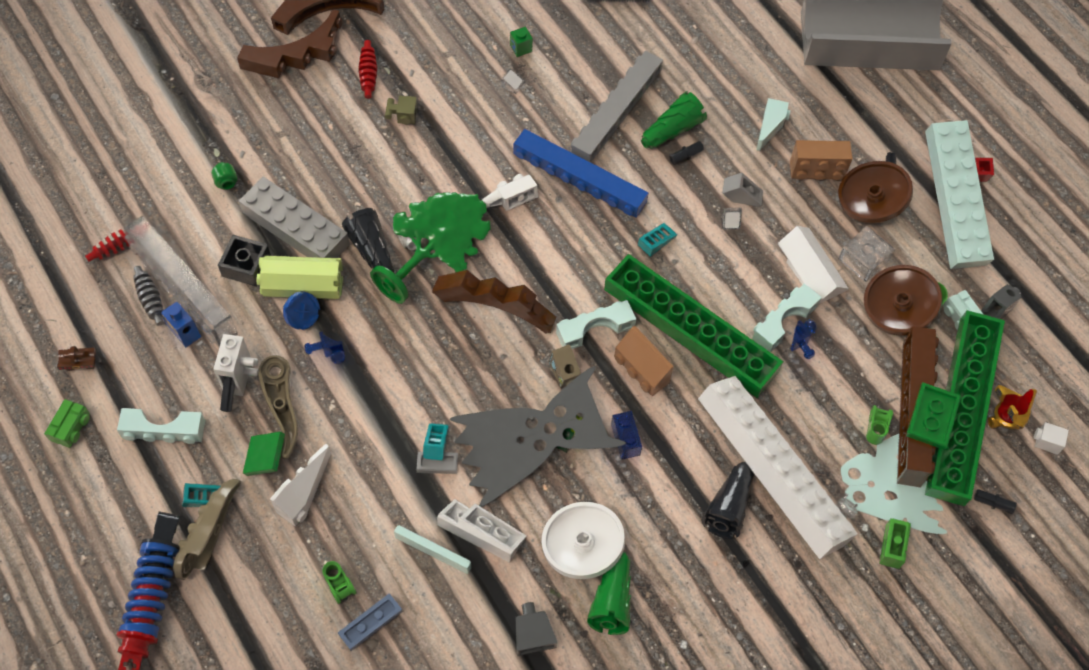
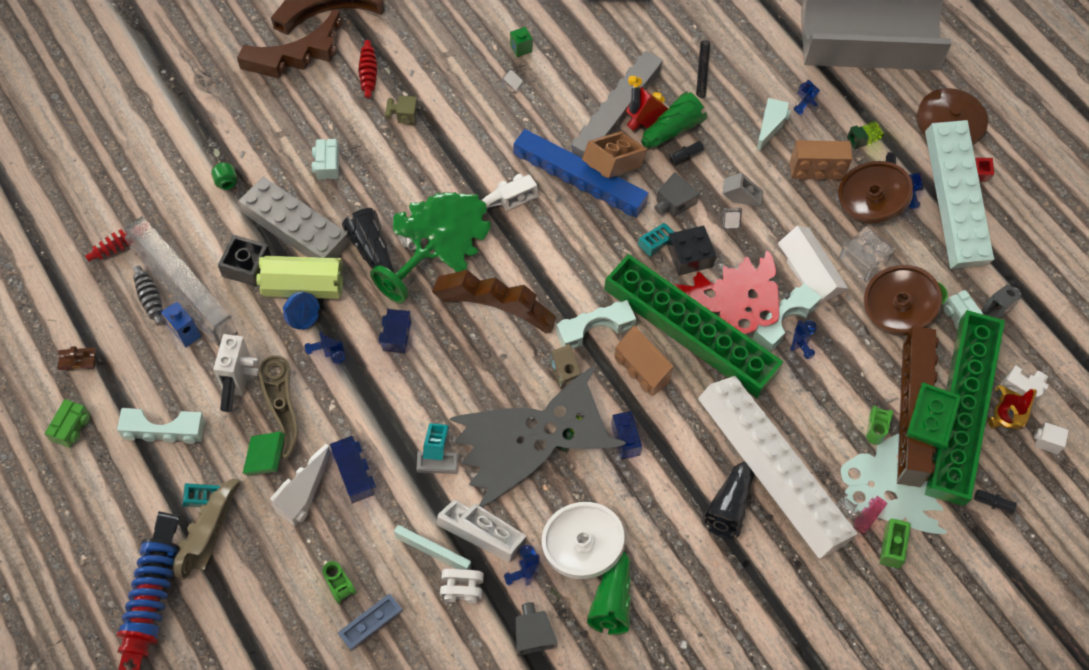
none -> light aqua brick [312,139,339,180]
none -> clear blue brick [329,436,376,504]
none -> clear blue brick [379,309,411,354]
none -> white brick [440,569,484,604]
none -> clear blue piece [503,544,540,586]
none -> medium nougat brick [582,131,648,178]
none -> red torso [626,76,669,132]
none -> dark grey torso [654,172,700,216]
none -> black brick [667,225,716,276]
none -> piece [673,250,779,334]
none -> black piece [696,40,710,98]
none -> clear blue piece [793,80,820,115]
none -> leg [847,121,884,149]
none -> clear pink piece [853,495,888,535]
none -> clear blue piece [909,172,924,209]
none -> reddish brown dish [917,88,988,145]
none -> white hips [994,365,1049,403]

